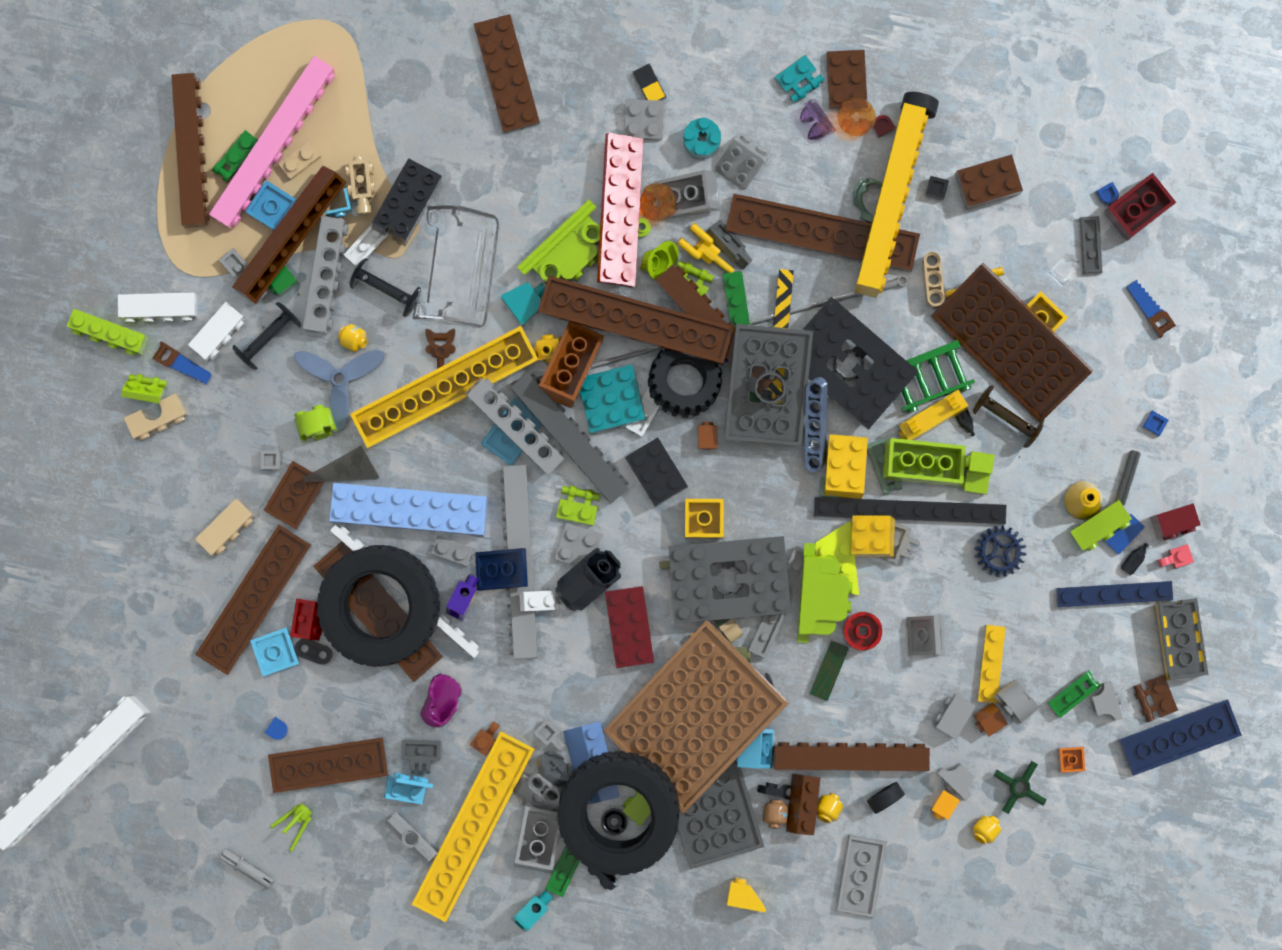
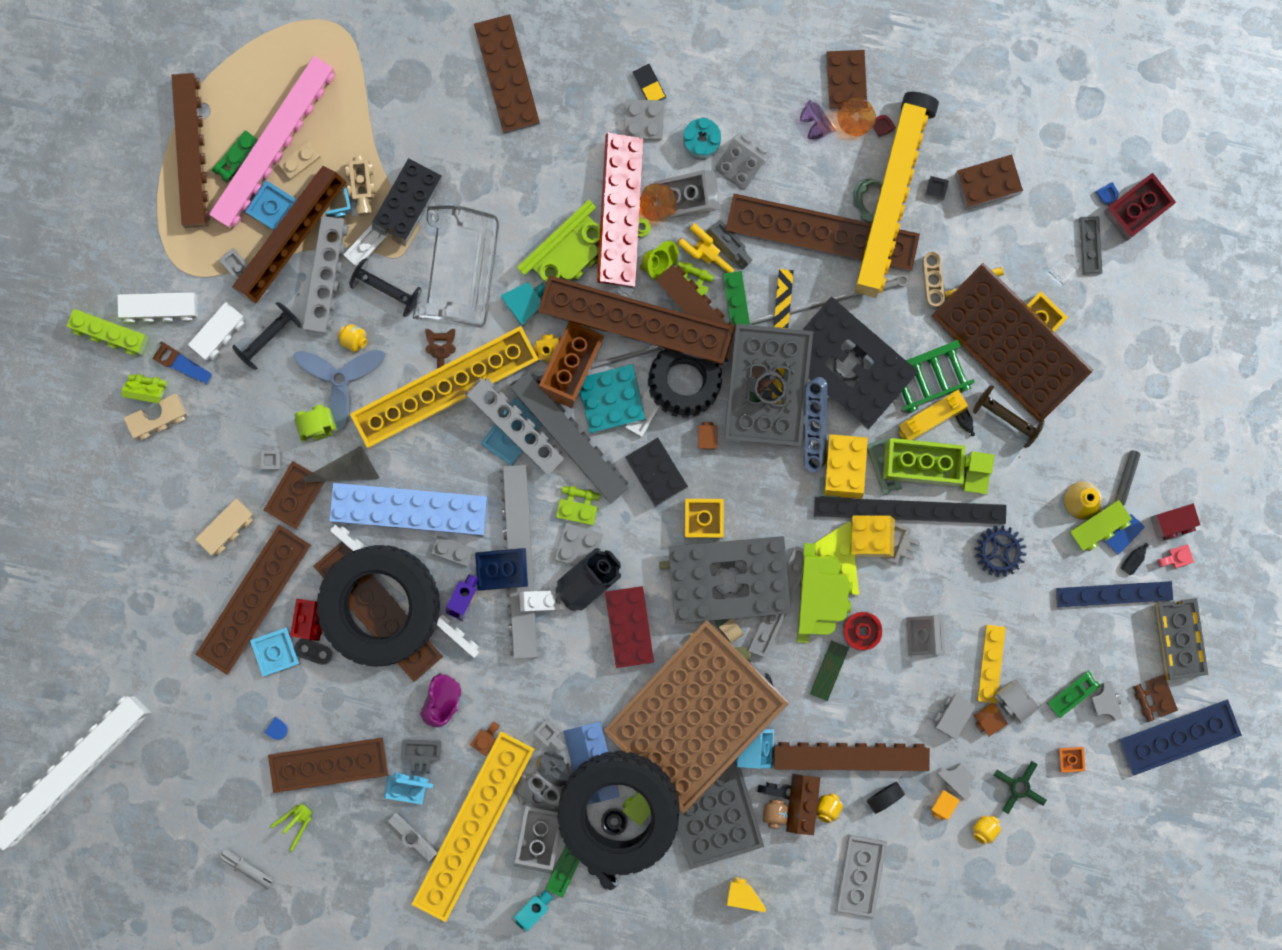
green brick [268,266,299,297] -> none
teal plate [775,55,824,103] -> none
blue piece [1127,280,1176,338] -> none
blue tile [1142,410,1169,437] -> none

